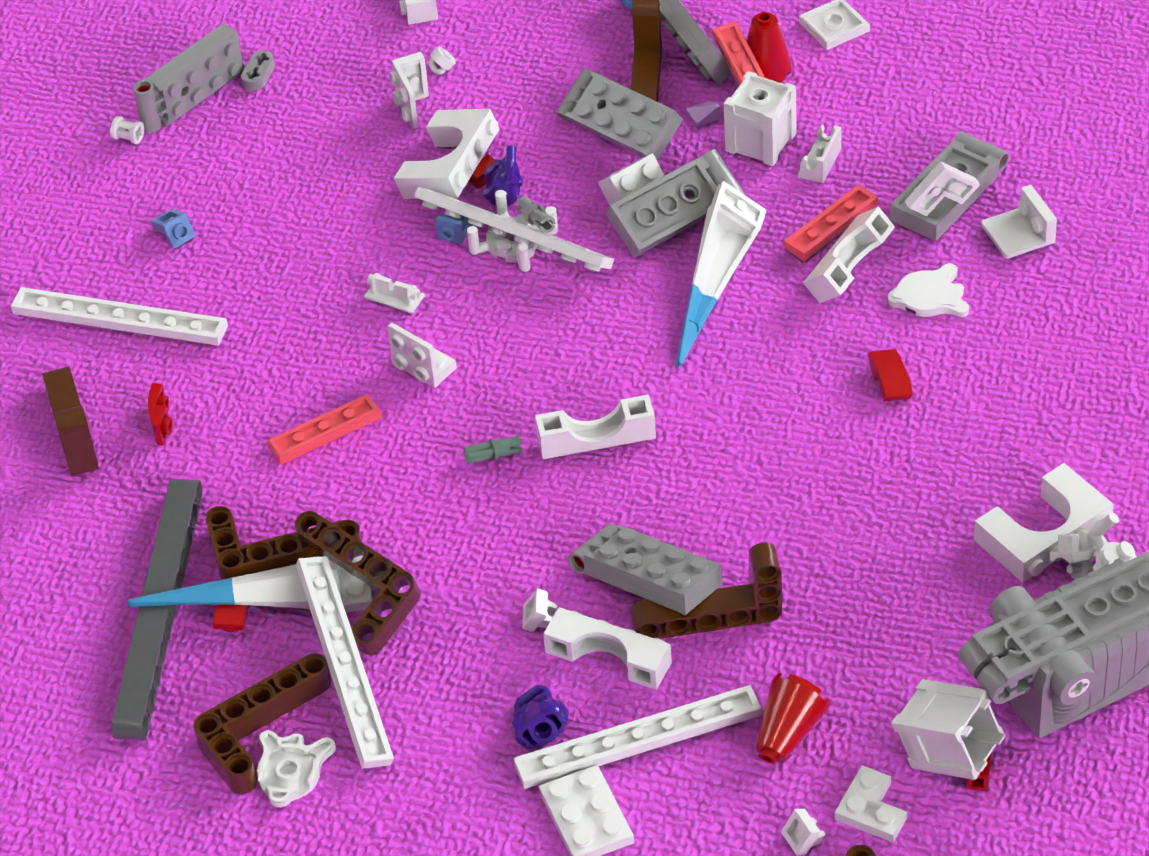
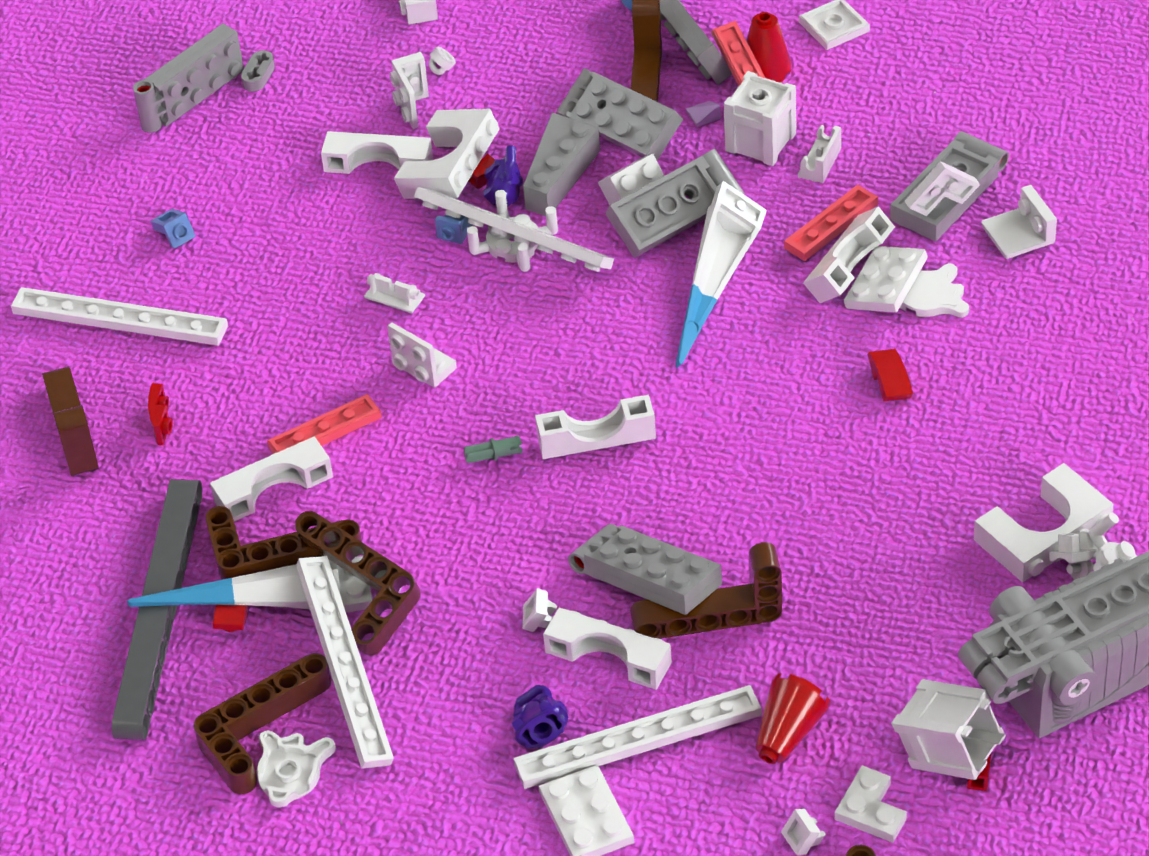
white bush [110,116,144,145] -> none
light grey pin [516,196,556,233] -> none
none -> white arch [210,436,333,522]
none -> white arch [321,131,433,174]
none -> light grey wedge [523,113,600,216]
none -> white plate [844,246,928,312]

